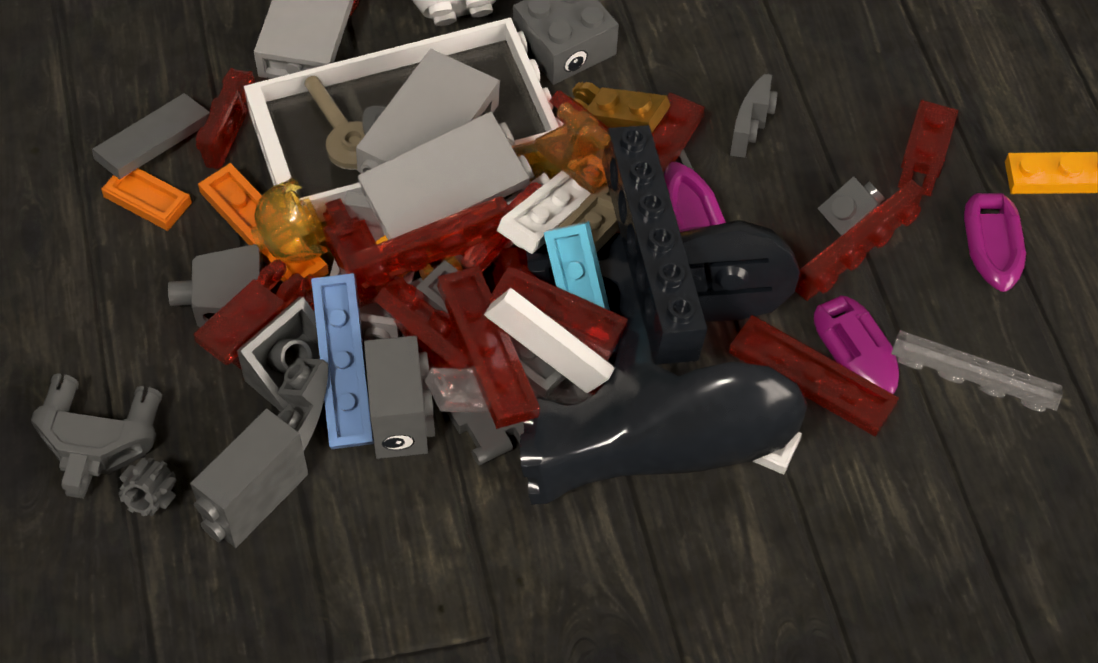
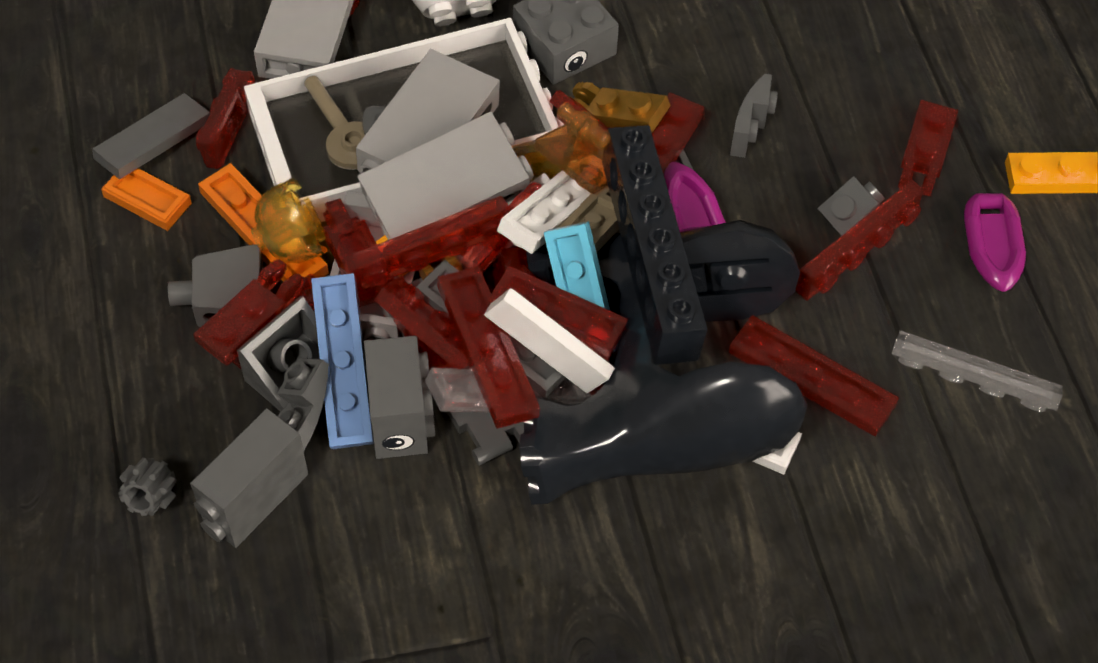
dark grey connector [31,374,162,499] -> none
magenta piece [814,295,899,395] -> none

